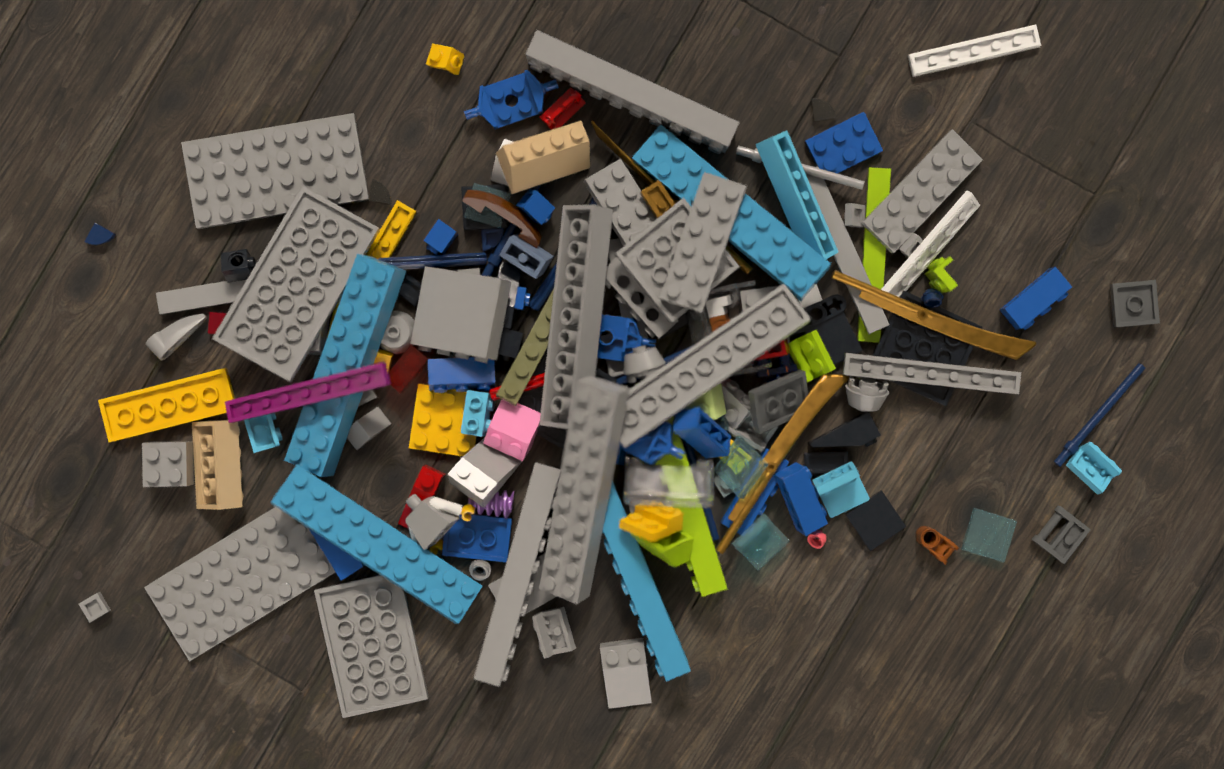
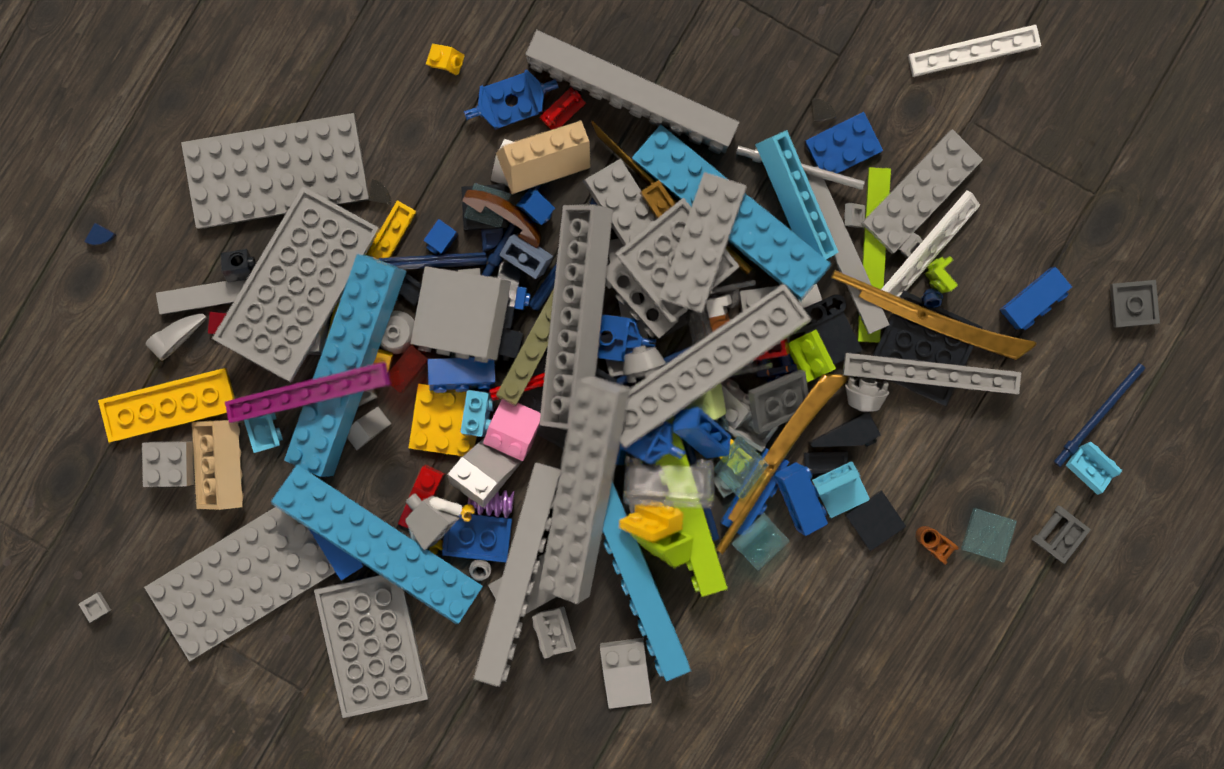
coral hinge [807,529,827,549] -> none

